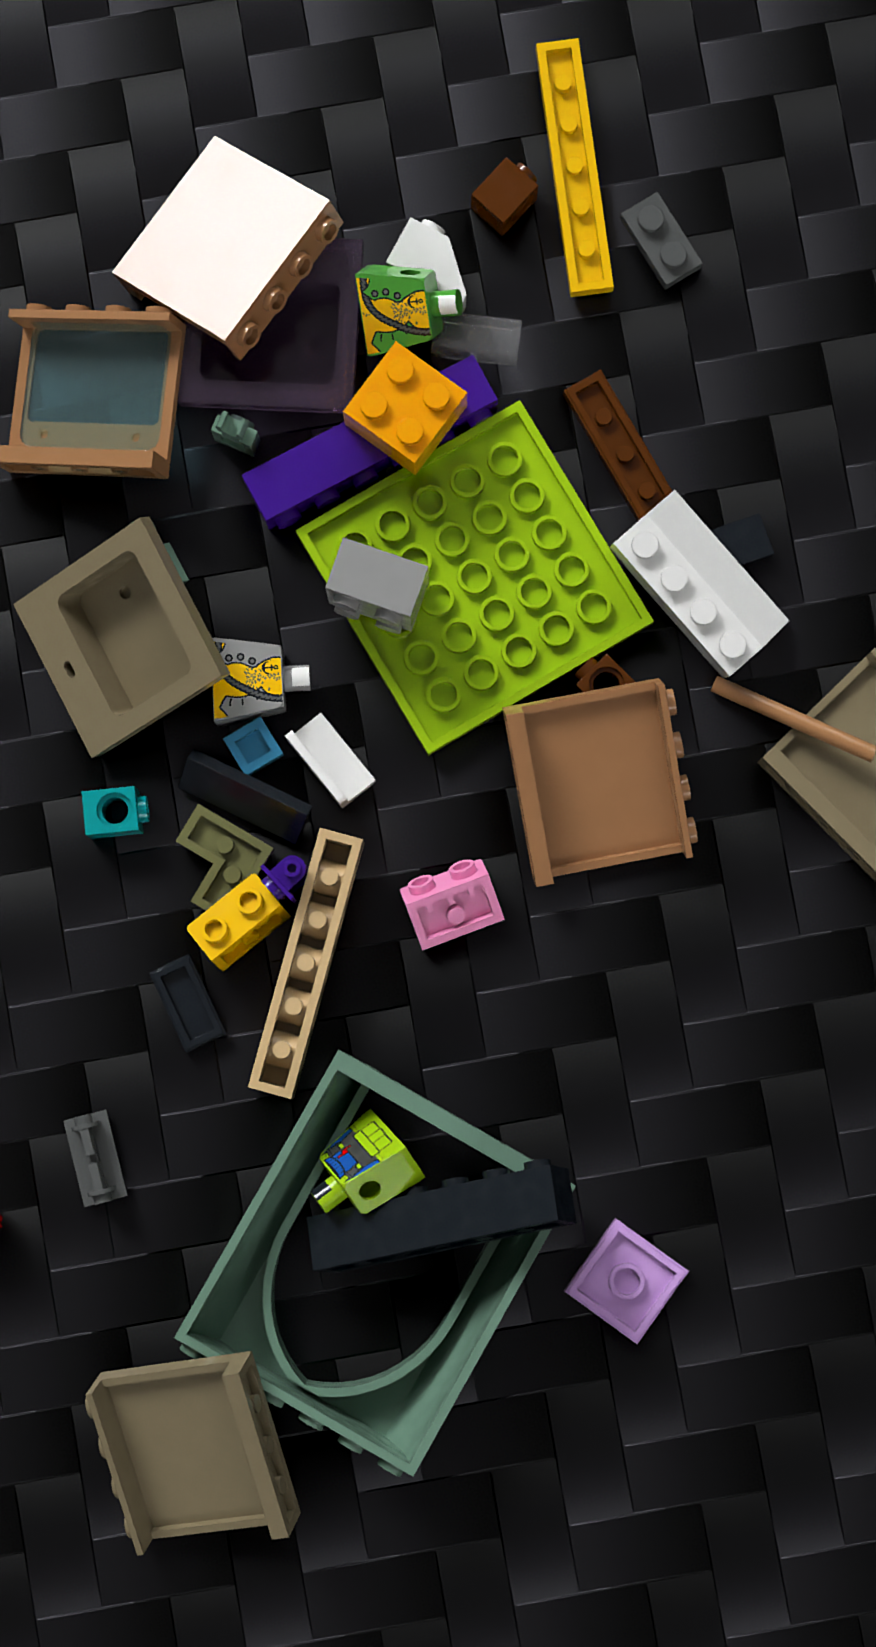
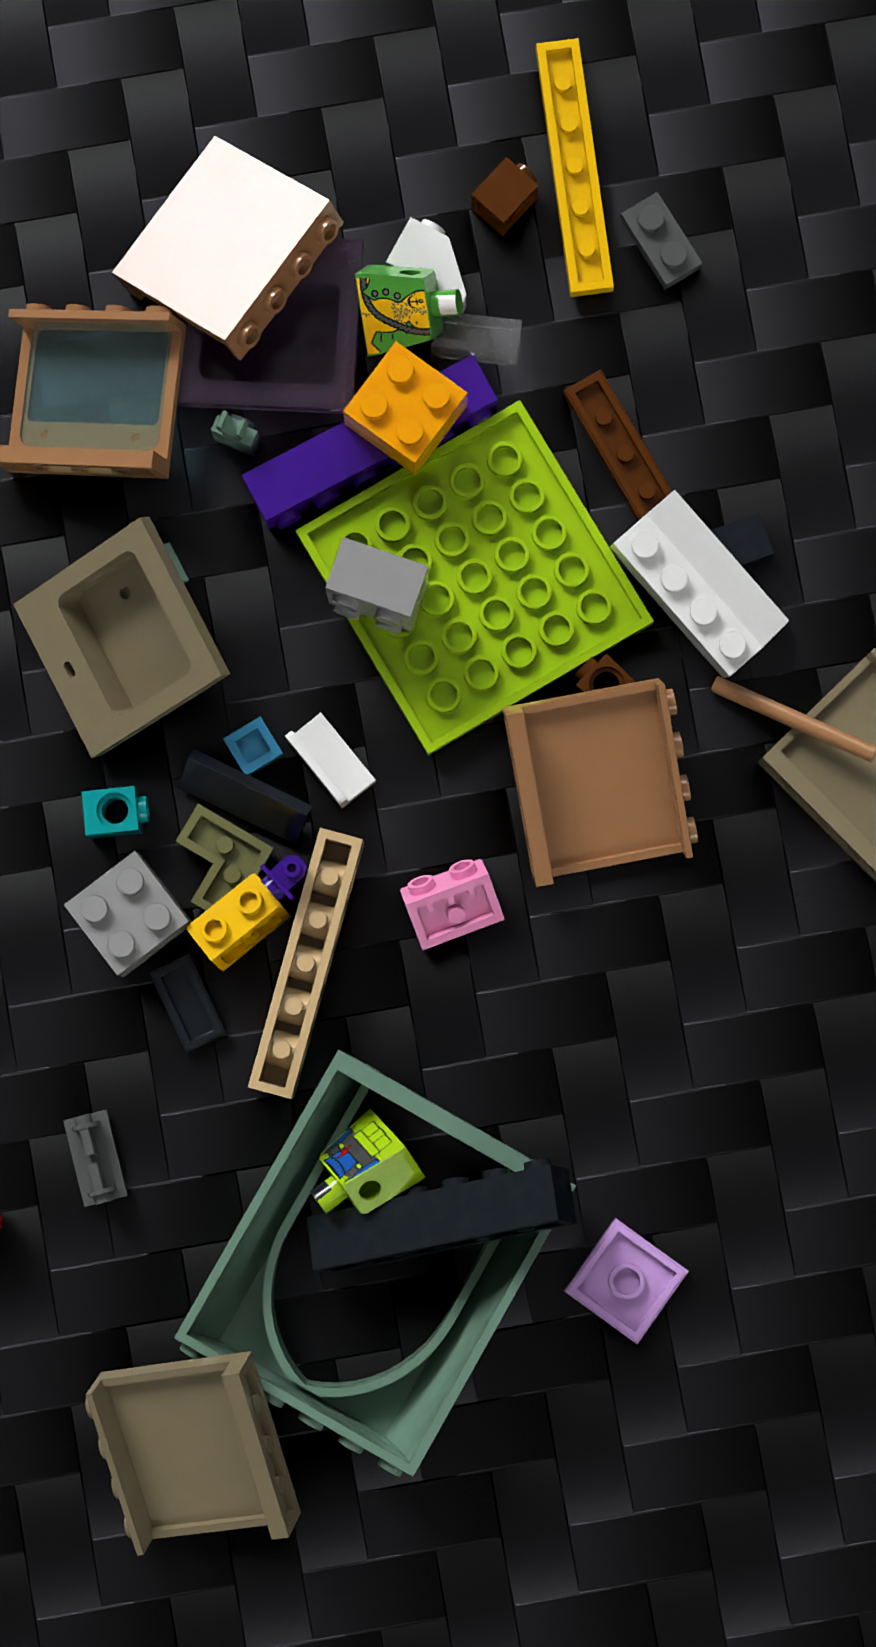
torso [212,638,311,726] -> none
none -> light grey brick [64,851,192,977]

